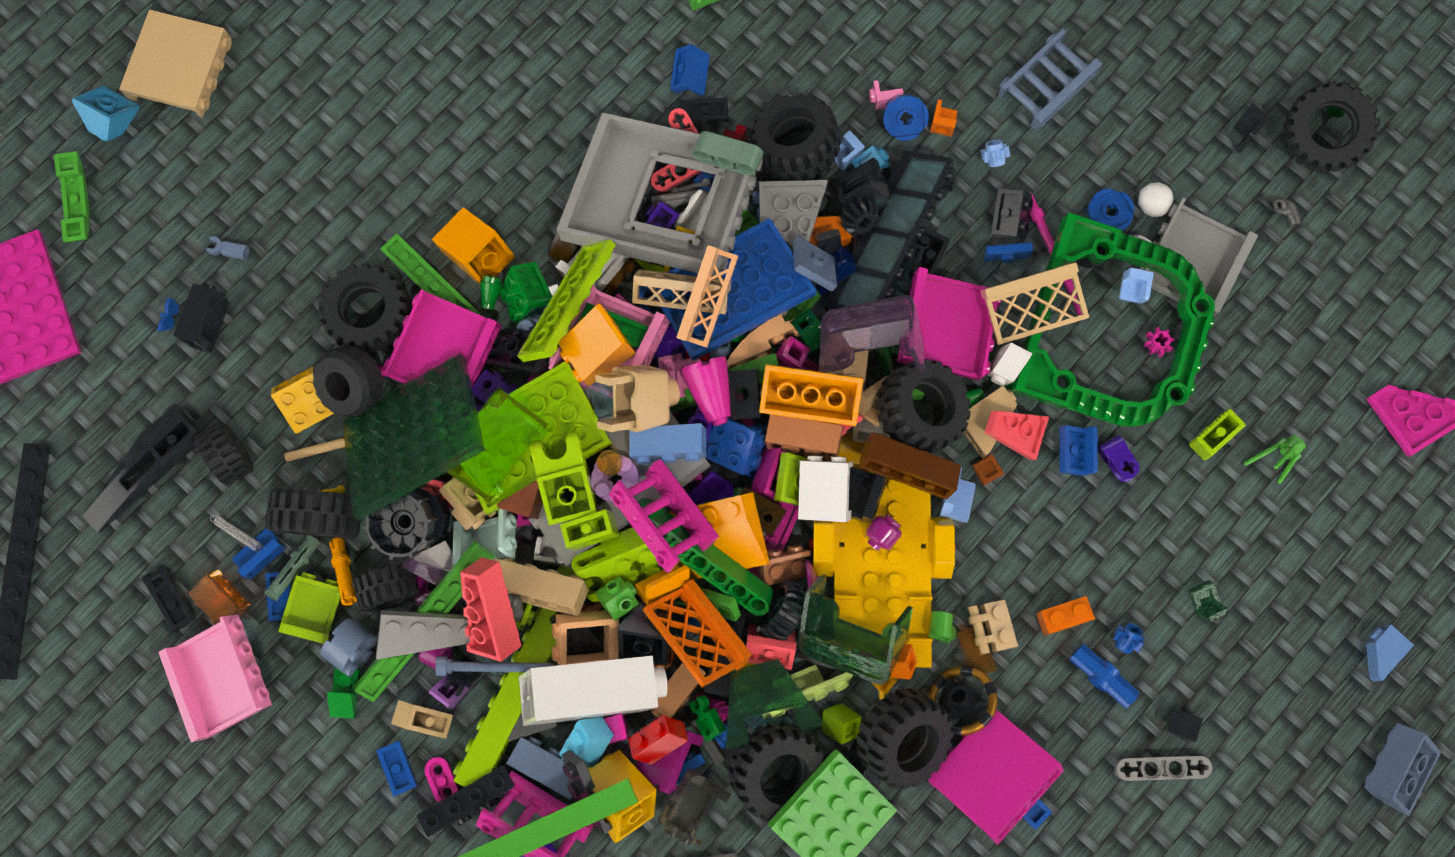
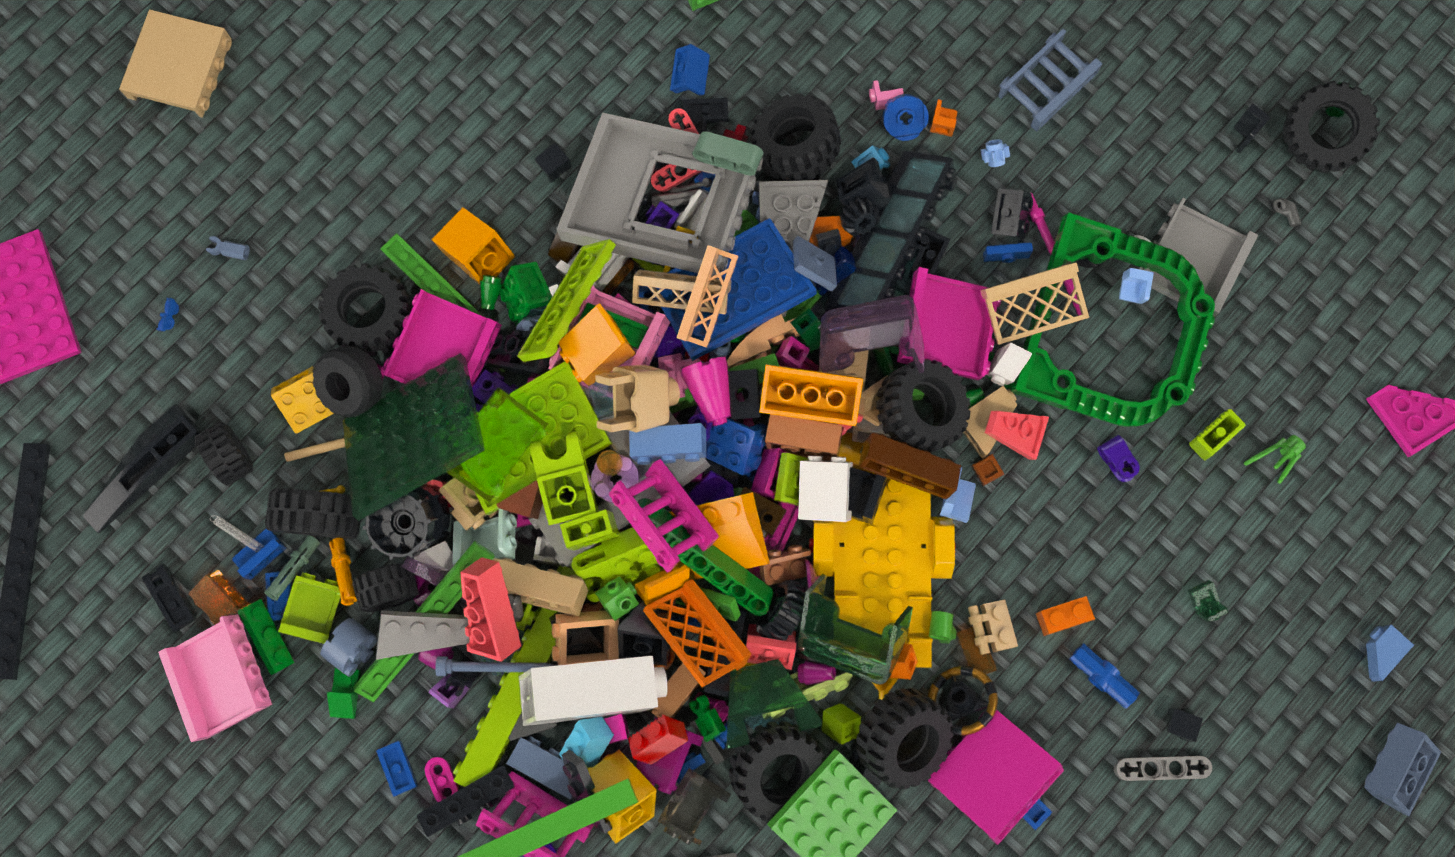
bright green slope [54,151,90,243] -> none
dark azure slope [72,86,140,141] -> none
black window [173,283,230,354] -> none
tan slope [391,700,453,739] -> none
light blue panel [835,131,865,171] -> none
magenta head [866,514,902,551] -> none
blue bracket [1060,425,1098,476] -> none
blue plate [1087,189,1134,232] -> none
blue gear [1113,623,1145,654] -> none
white hair [1138,182,1174,217] -> none
dark pink gear [1143,327,1175,358] -> none
none -> green plate [237,599,294,675]
none -> black panel [535,143,572,183]
none -> magenta cone [798,661,836,686]

